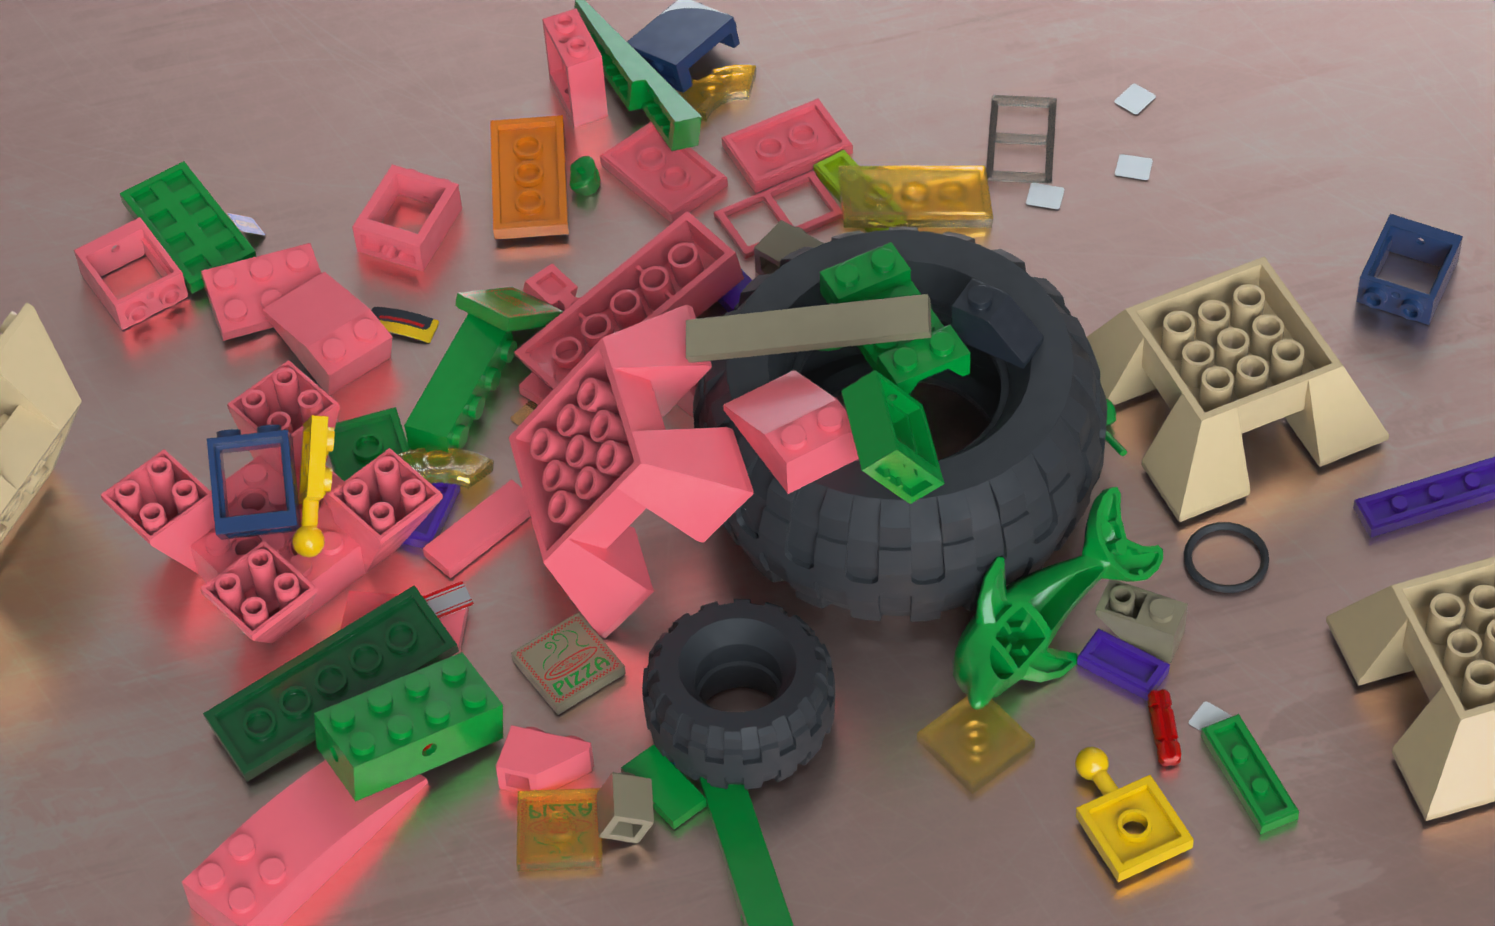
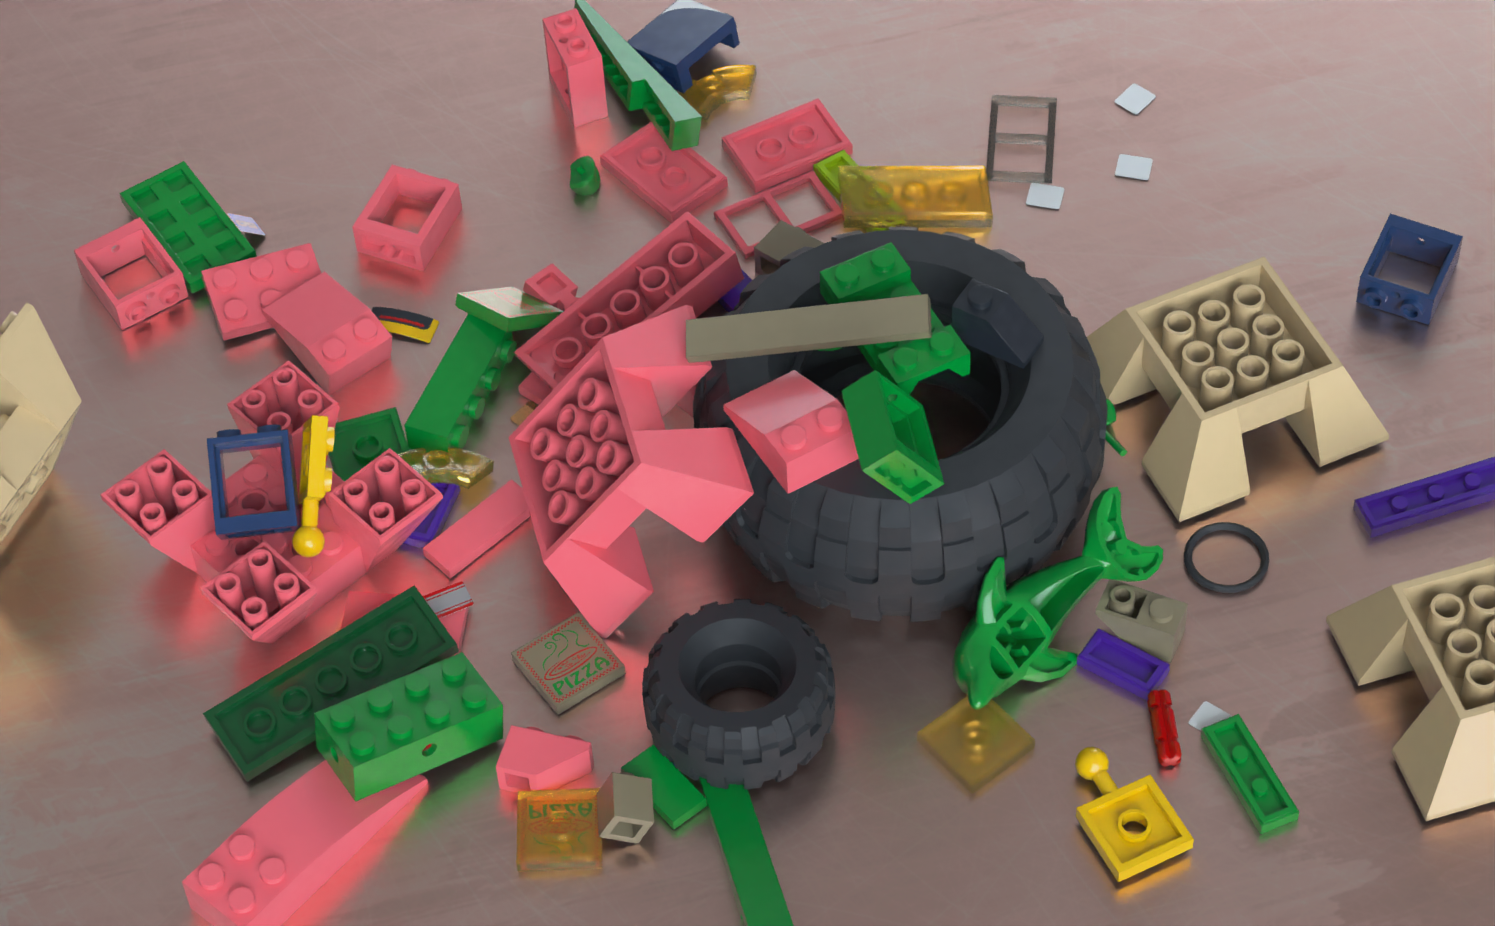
orange plate [490,115,569,239] -> none

